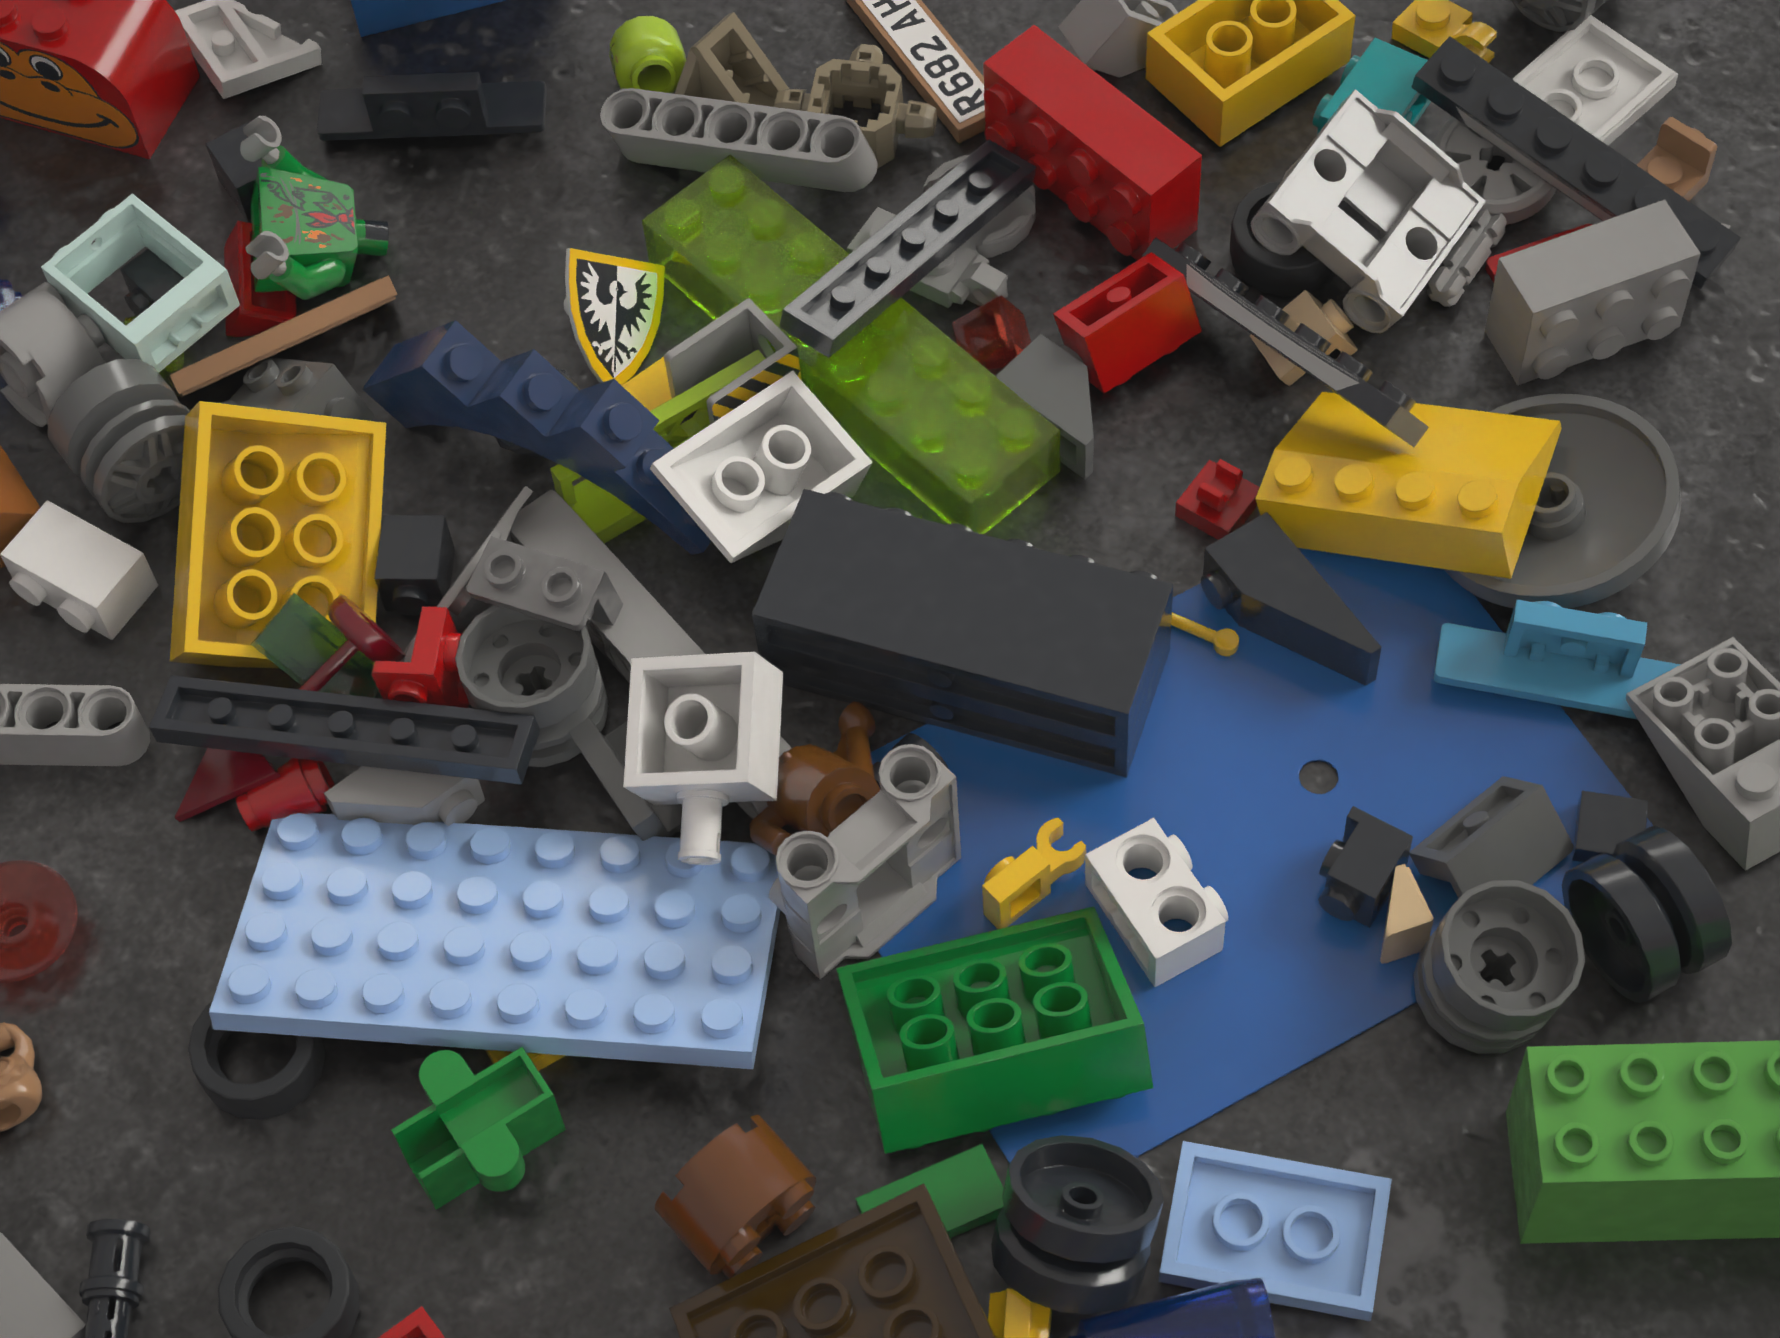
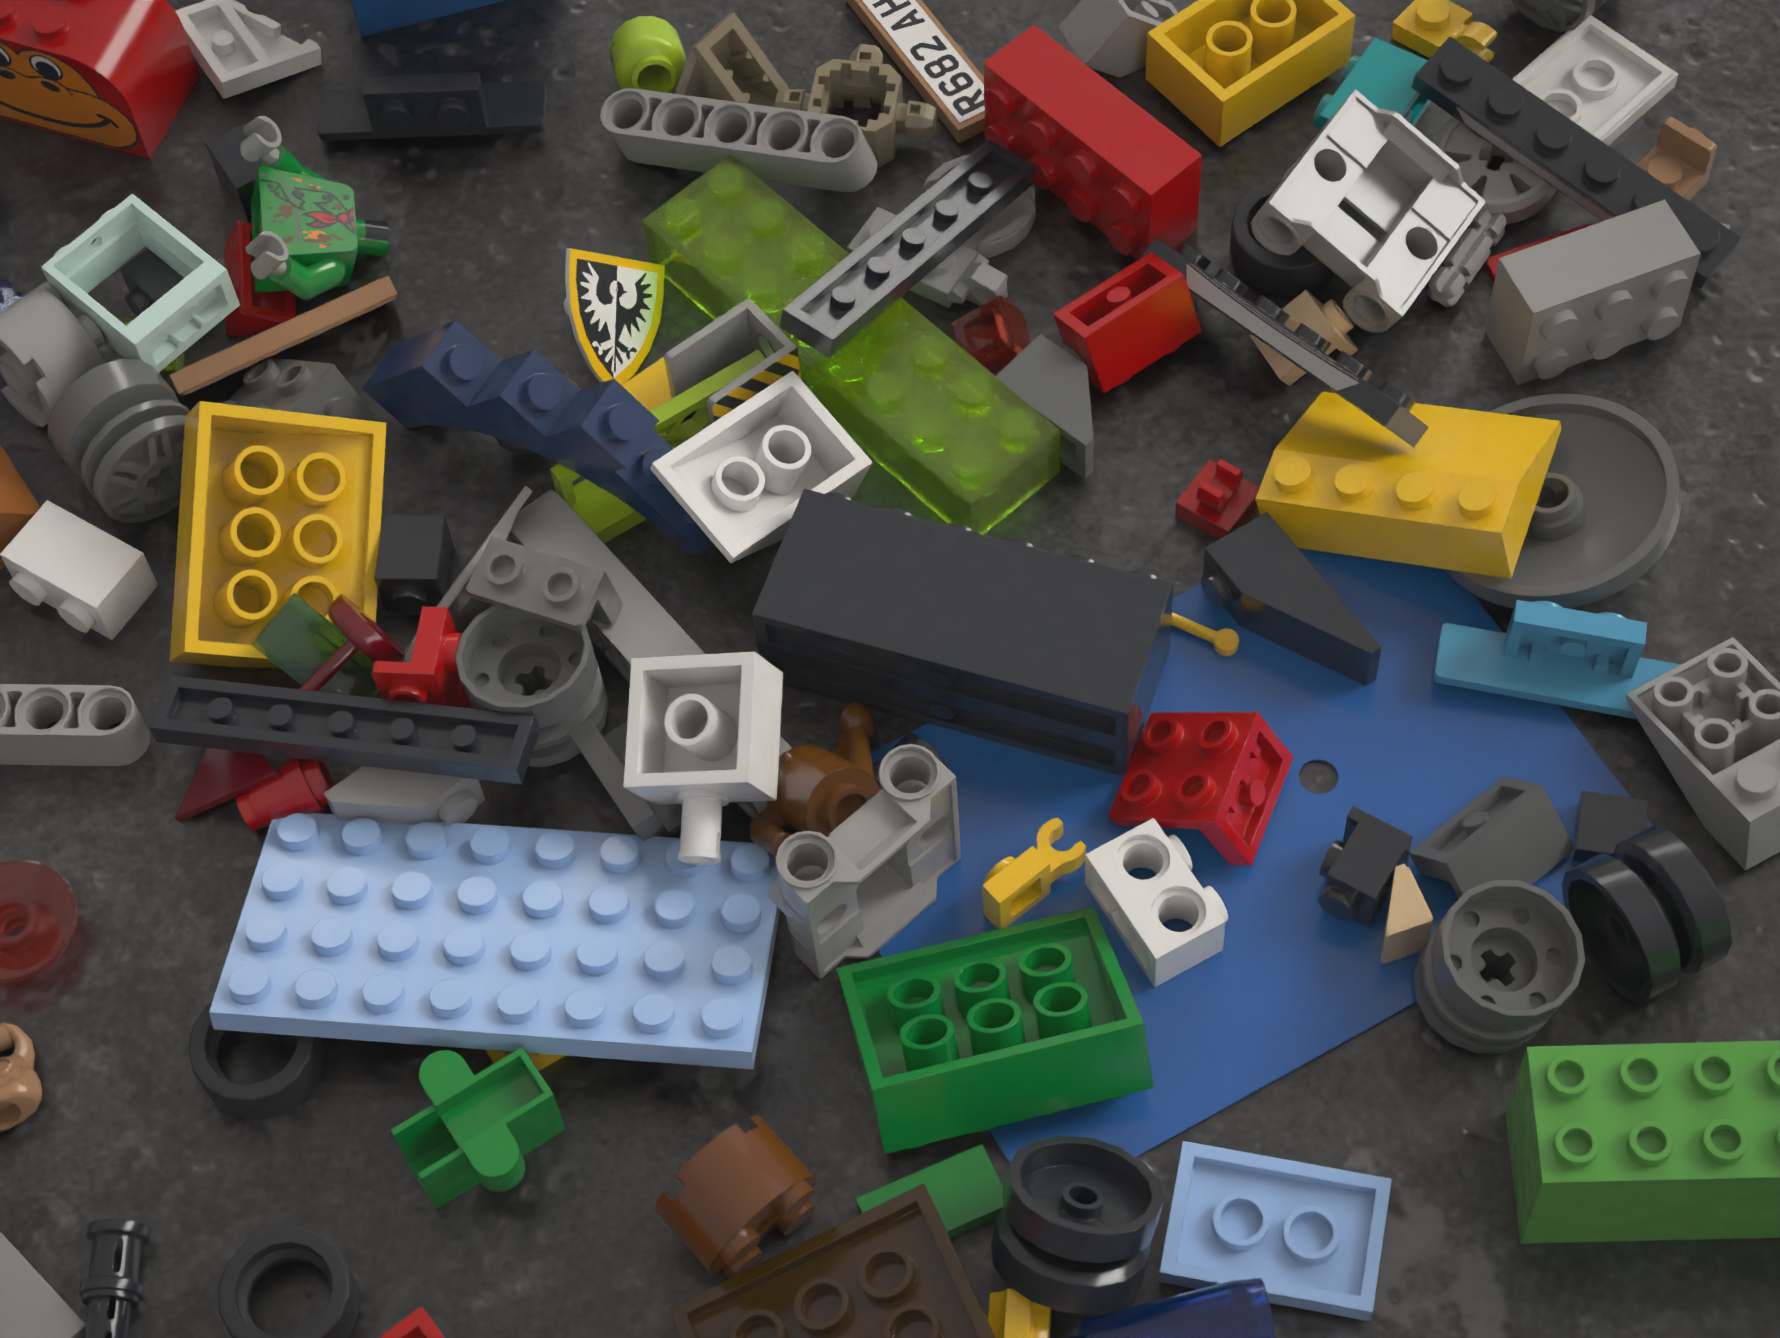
none -> red bracket [1108,712,1294,866]

